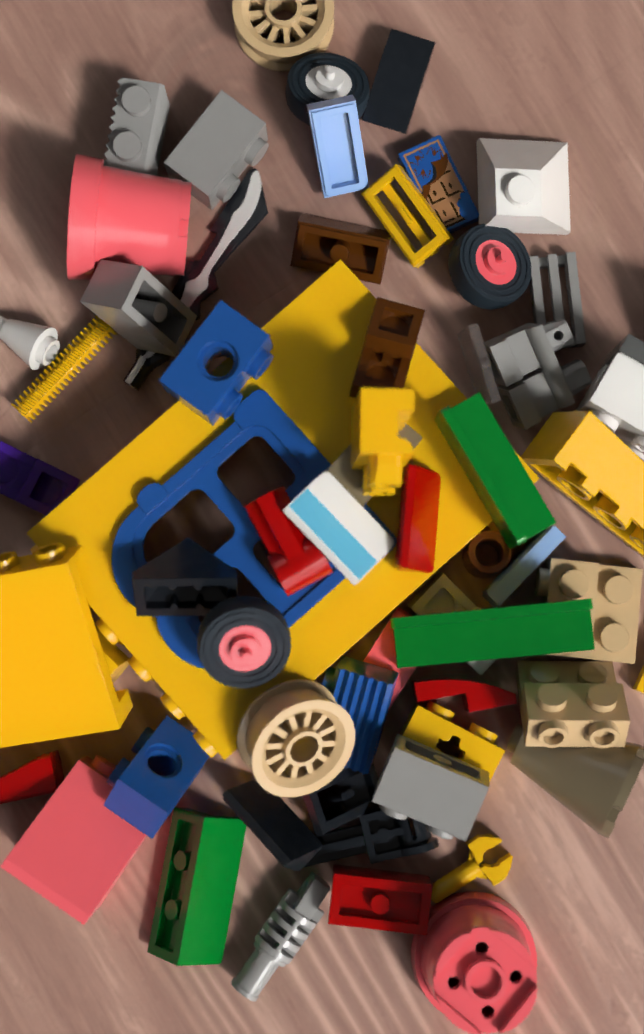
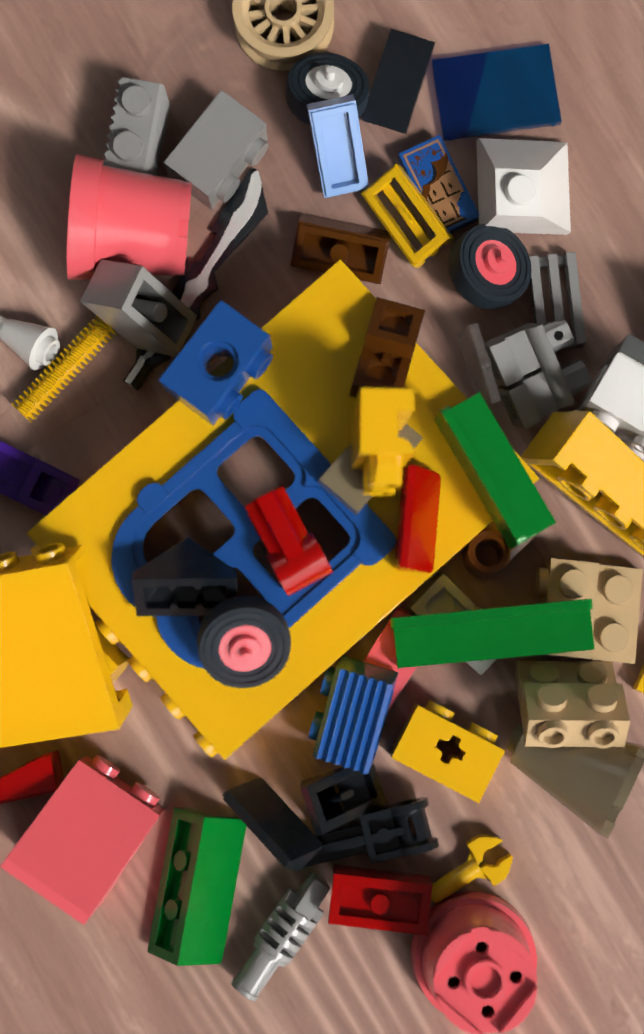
blue brick [103,715,209,839] -> none
tan wheel [237,679,355,797] -> none
slope [283,470,395,586] -> none
light grey brick [372,734,489,841] -> none
red slope [411,678,517,712] -> none
tile [482,525,566,607] -> none
none -> clear blue piece [431,44,562,141]

